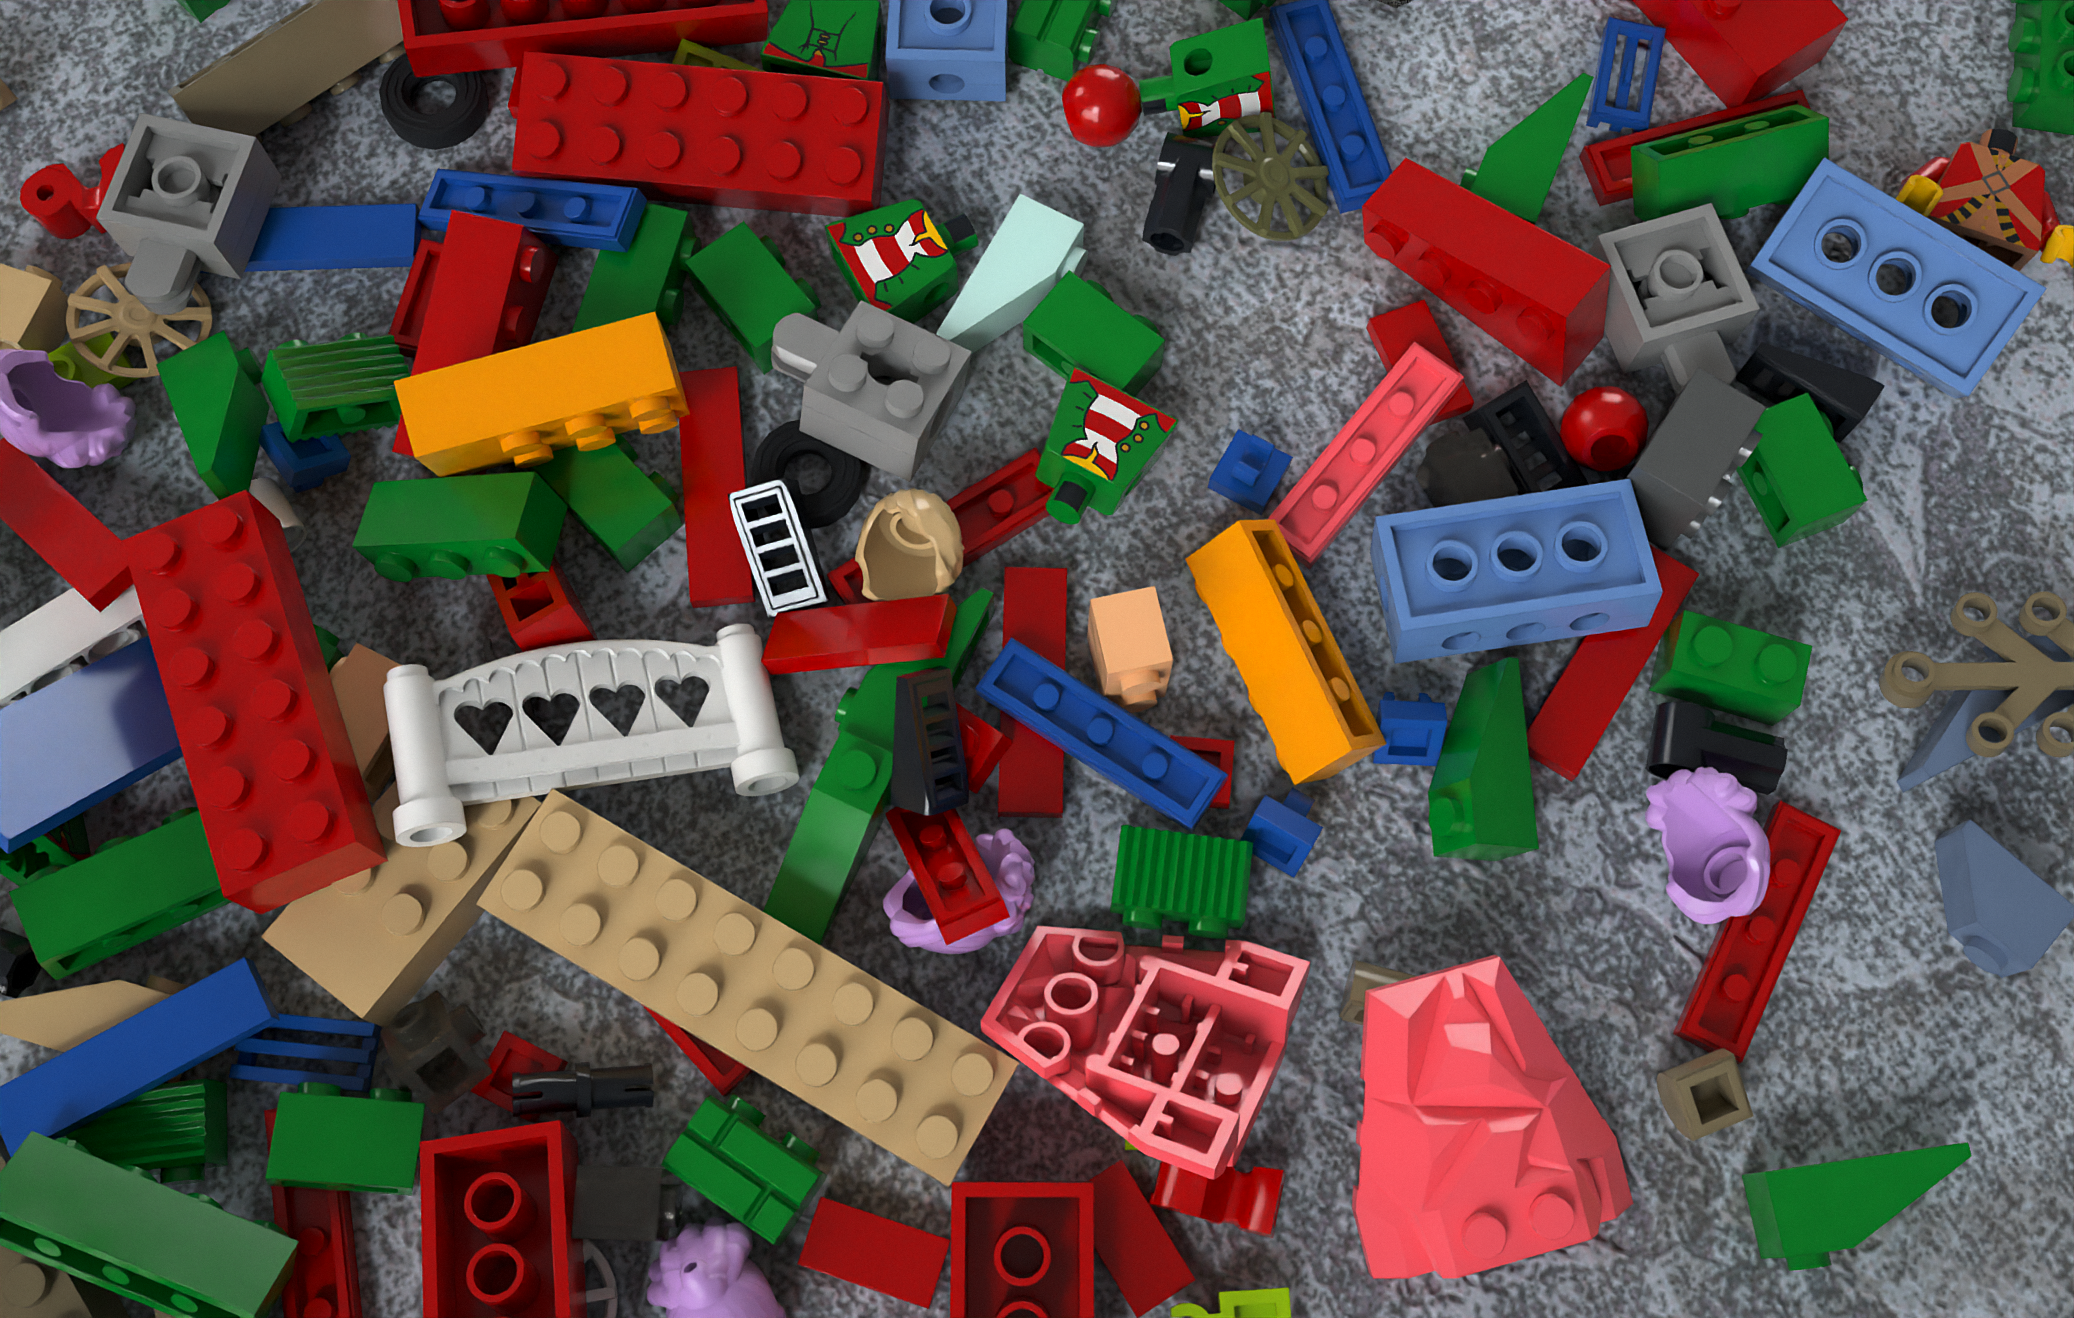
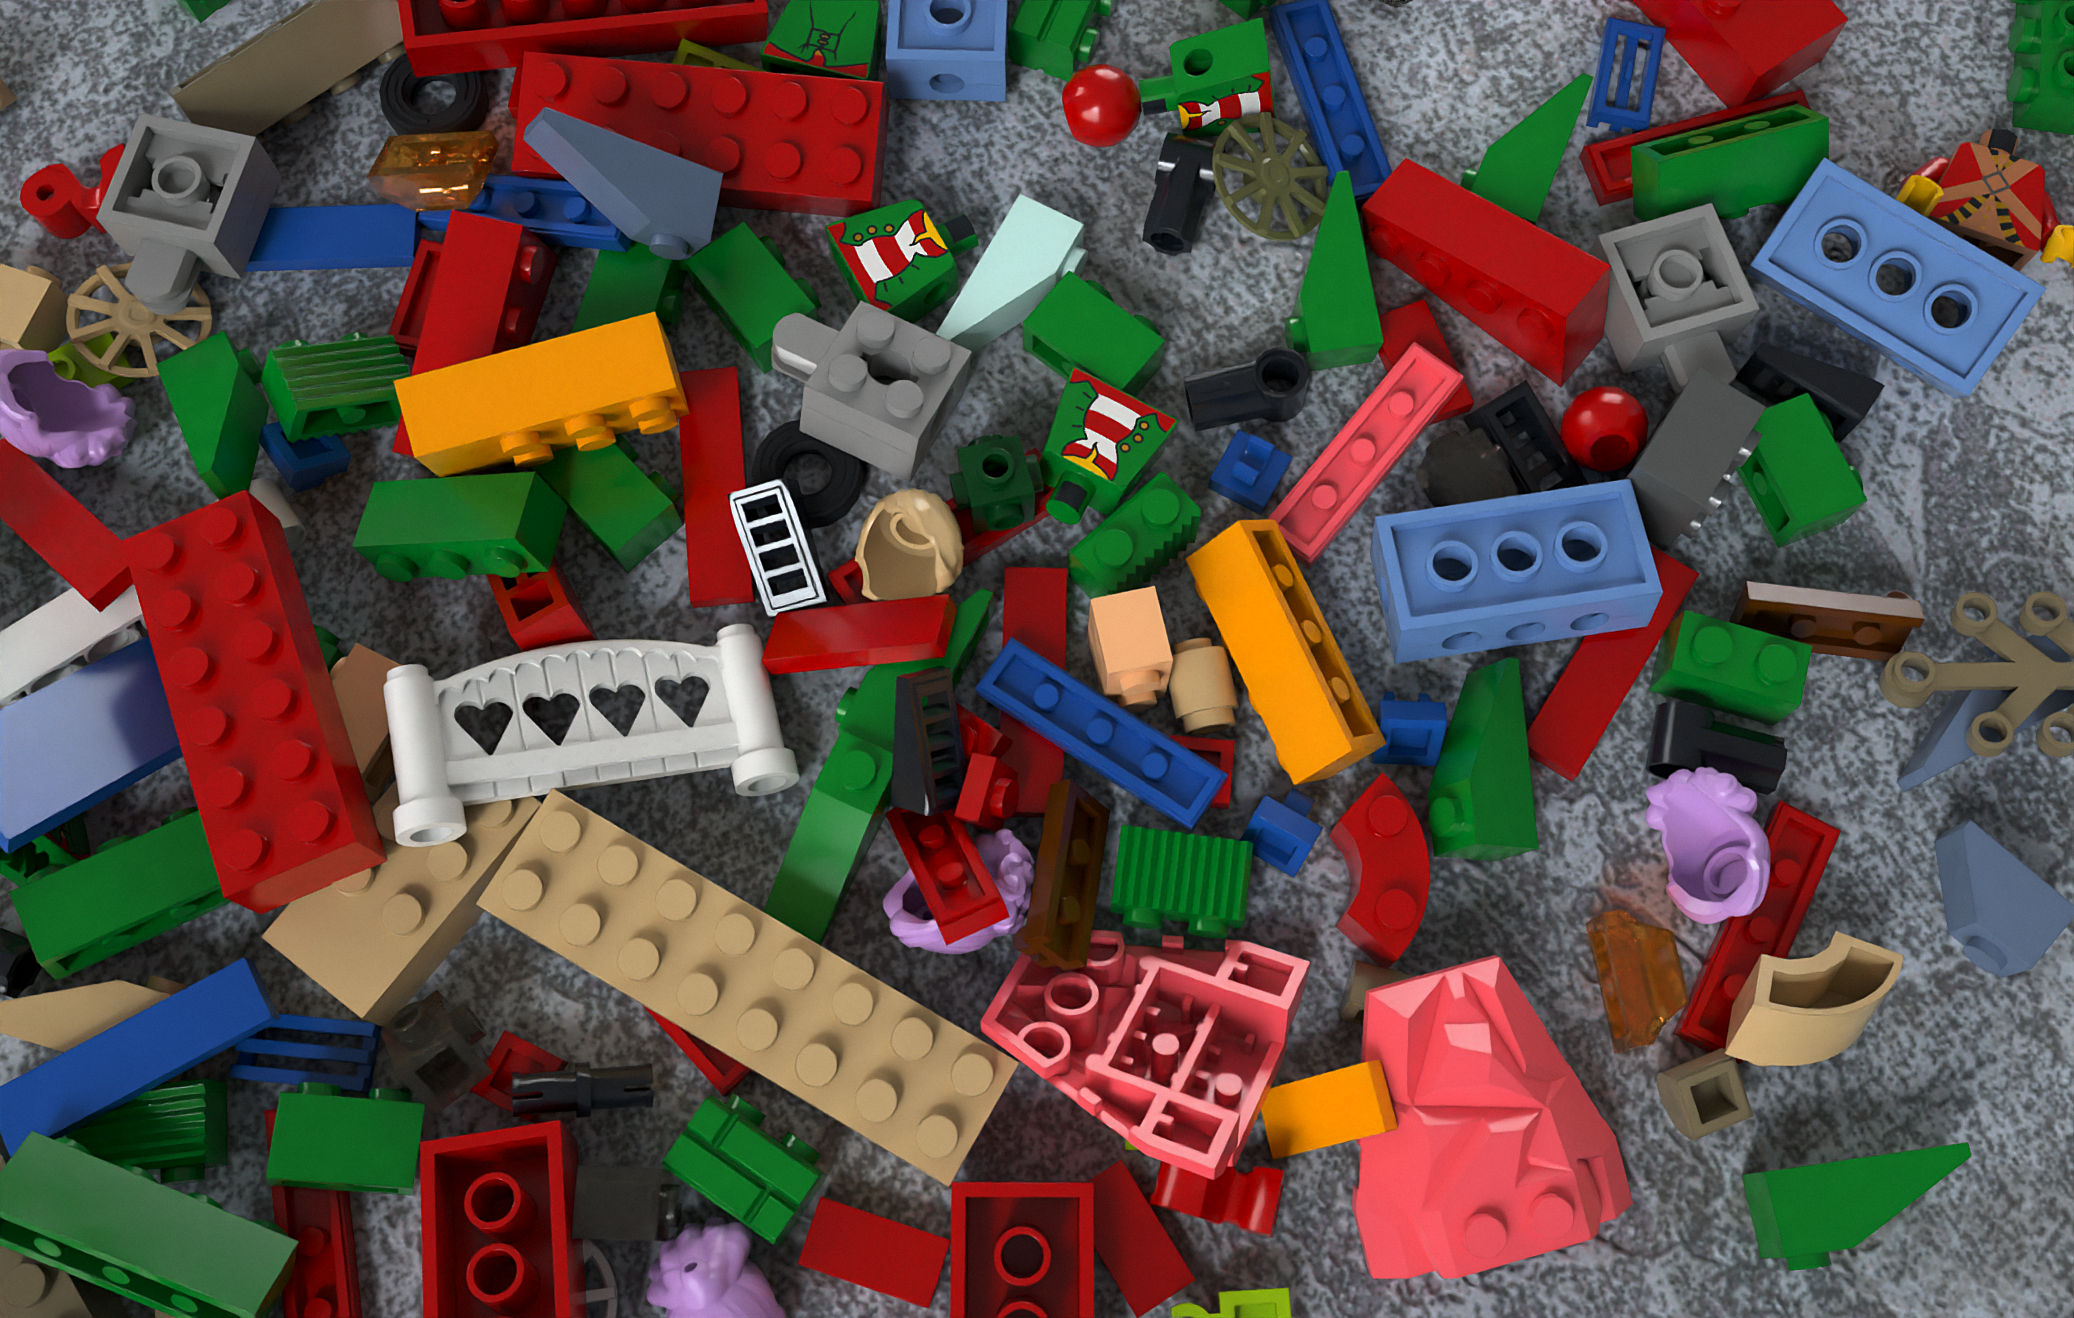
none -> clear orange slope [366,130,500,212]
none -> sand blue slope [523,107,723,260]
none -> dark green brick [949,434,1044,534]
none -> red plate [954,752,1019,834]
none -> reddish brown hinge [1013,779,1110,971]
none -> green brick [1068,472,1201,599]
none -> tan brick [1168,638,1239,736]
none -> black piece [1184,347,1308,432]
none -> light orange tile [1261,1060,1398,1159]
none -> green slope [1285,170,1384,372]
none -> red brick [1328,772,1430,968]
none -> clear orange slope [1585,909,1689,1054]
none -> tan brick [1724,931,1904,1066]
none -> reddish brown hinge [1729,581,1925,661]

